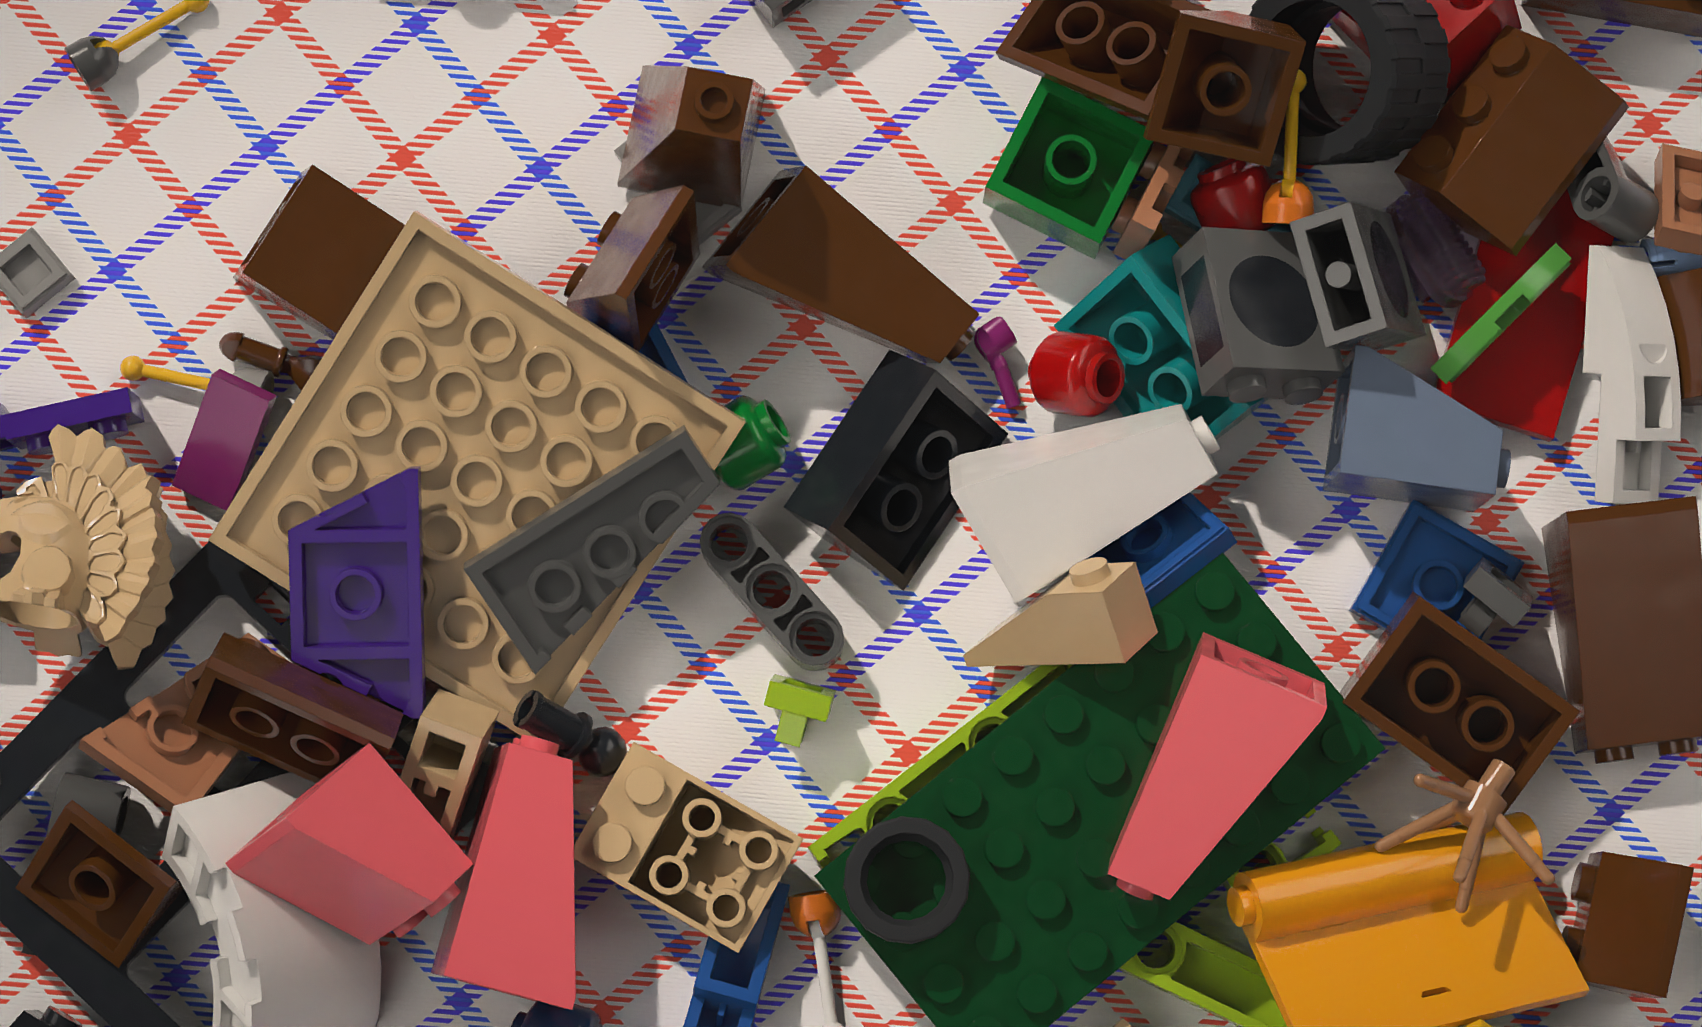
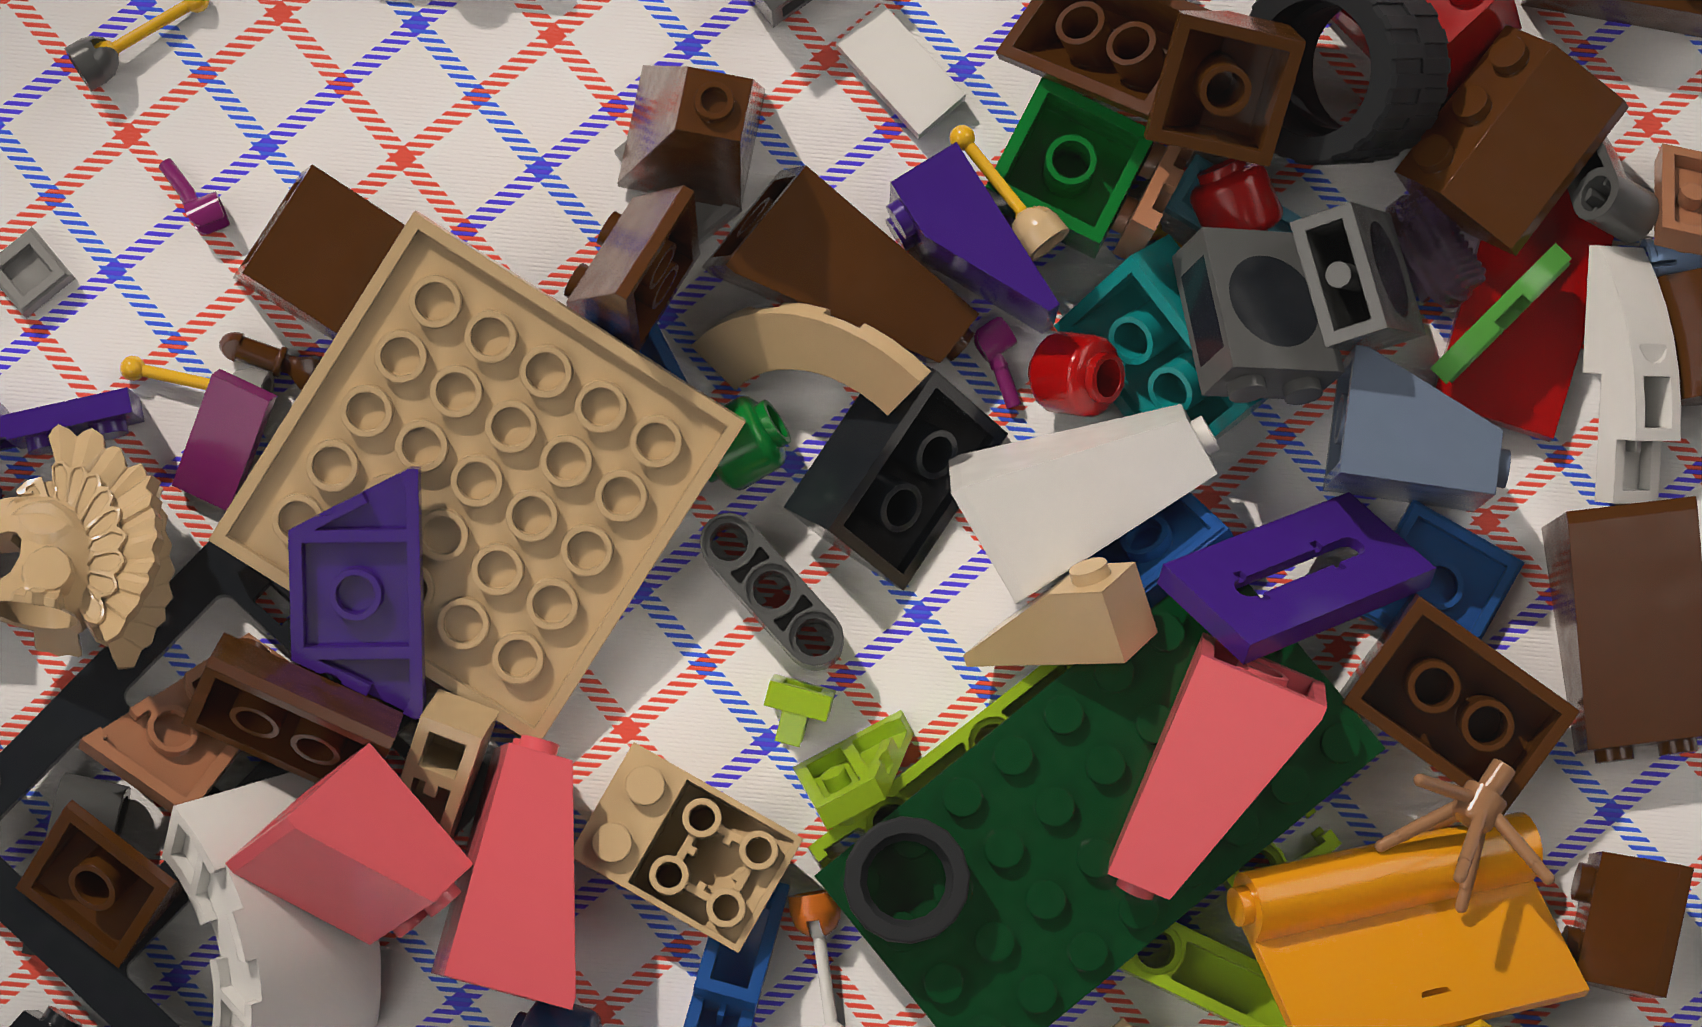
dark grey wing [464,425,720,675] -> none
black pin [513,690,628,777] -> none
hinge [1262,69,1315,224] -> none
dark grey tile [1458,556,1533,637] -> none
none -> magenta hand [159,158,230,235]
none -> tan tile [691,302,931,416]
none -> lime wing [792,710,914,830]
none -> white tile [836,3,966,140]
none -> dark purple slope [885,142,1060,334]
none -> hinge [949,125,1069,261]
none -> dark purple piece [1157,492,1436,665]

